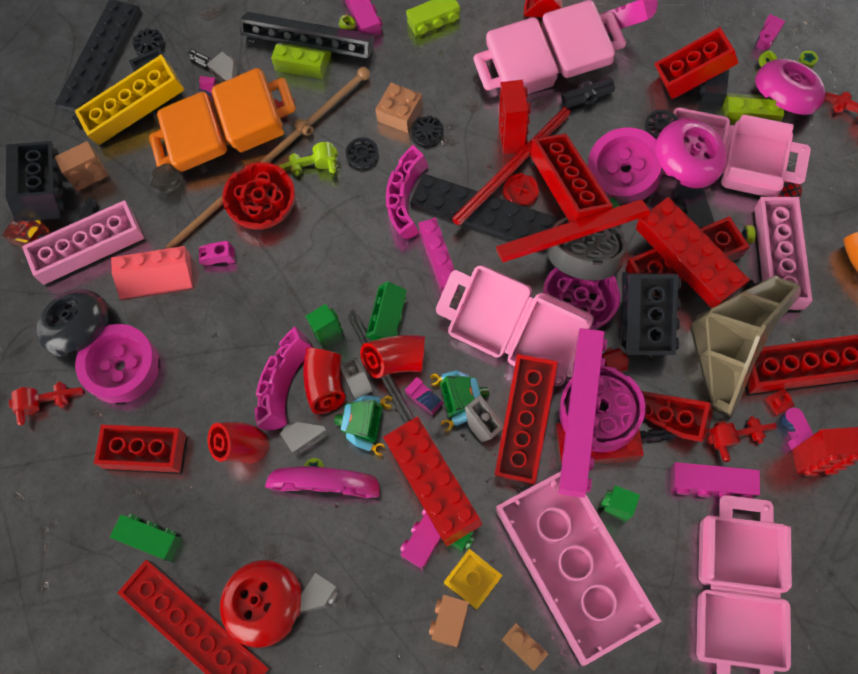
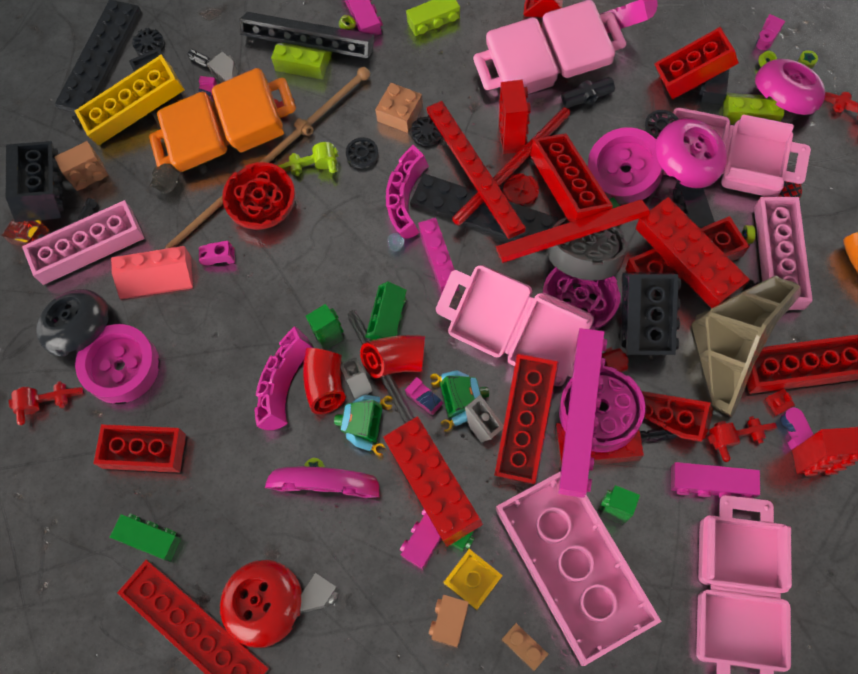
red brick [208,422,270,464] -> none
light grey slope [280,422,329,457] -> none
none -> clear light blue plate [387,233,404,251]
none -> red plate [426,101,525,239]

